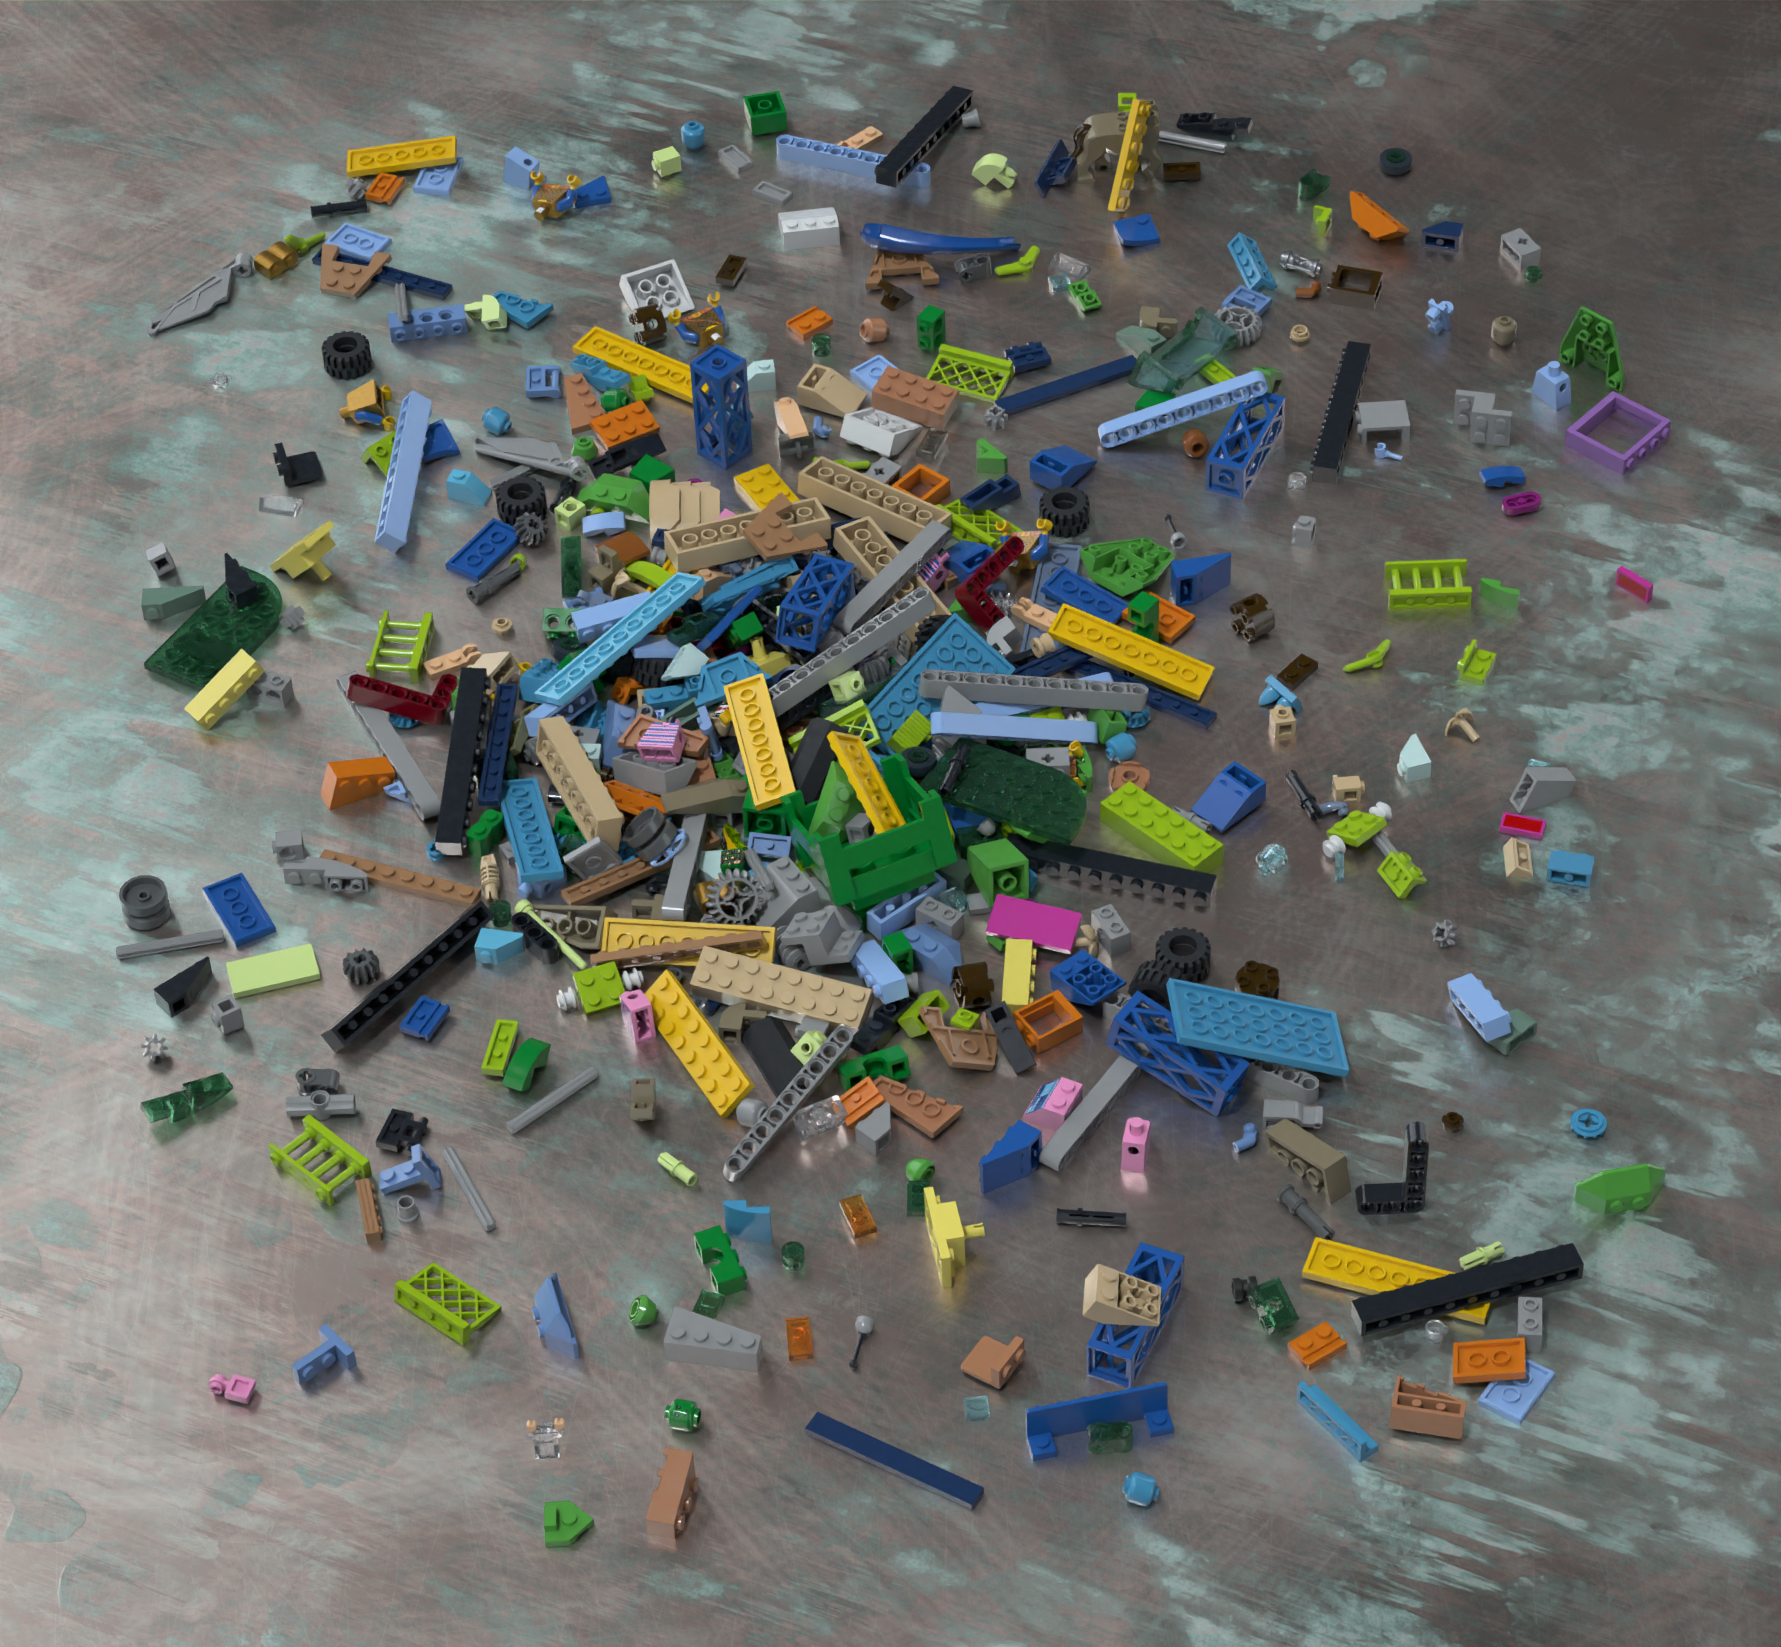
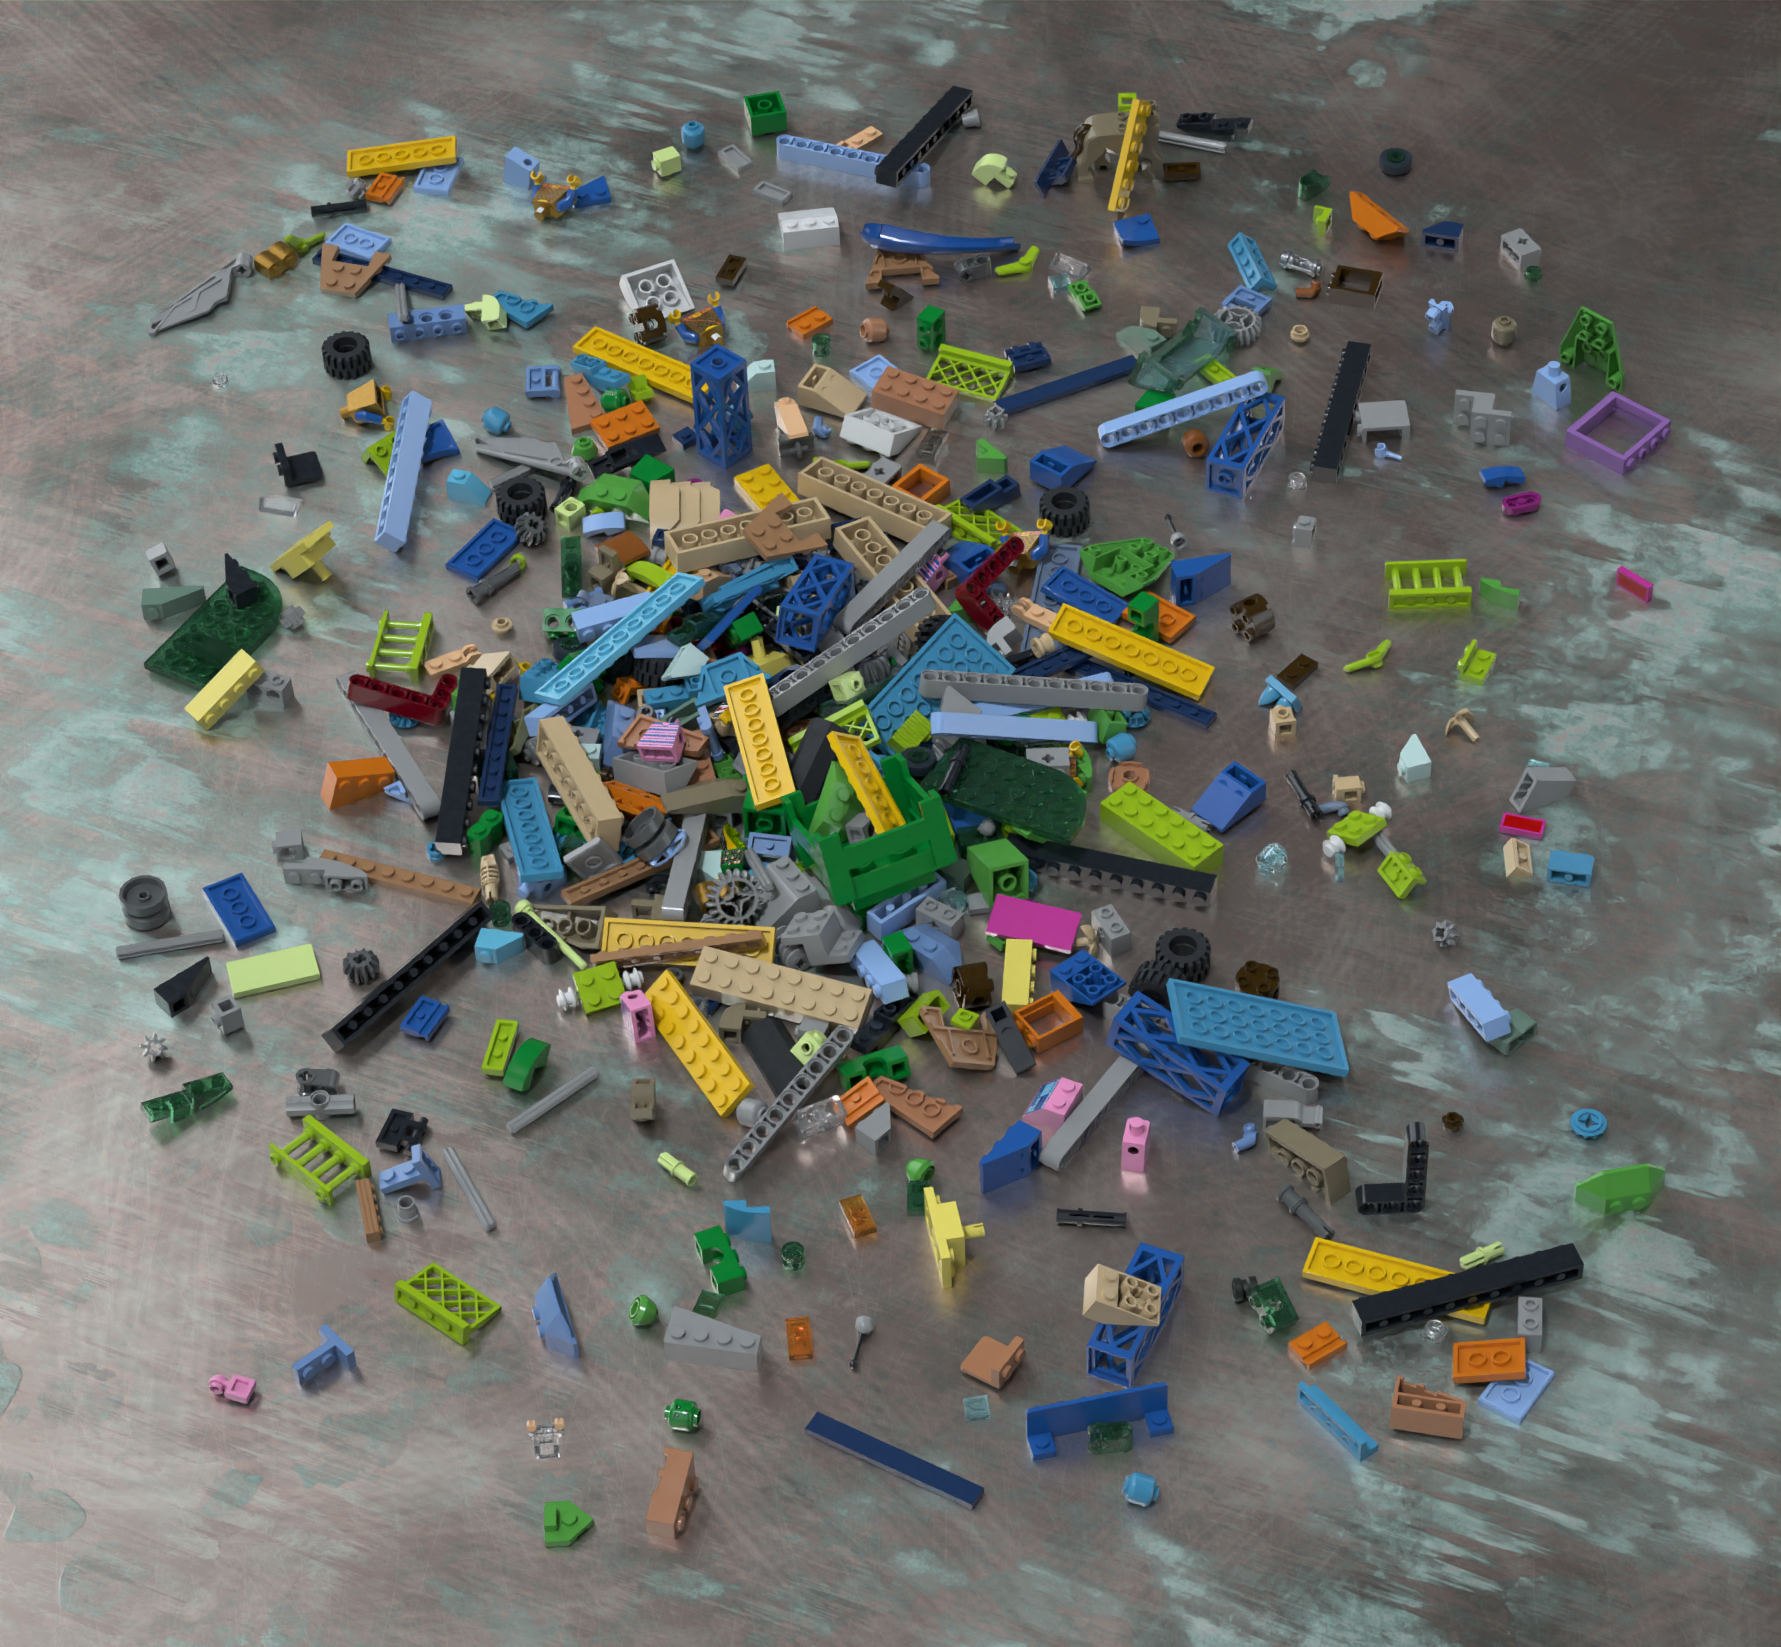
none -> dark blue plate [672,424,696,451]

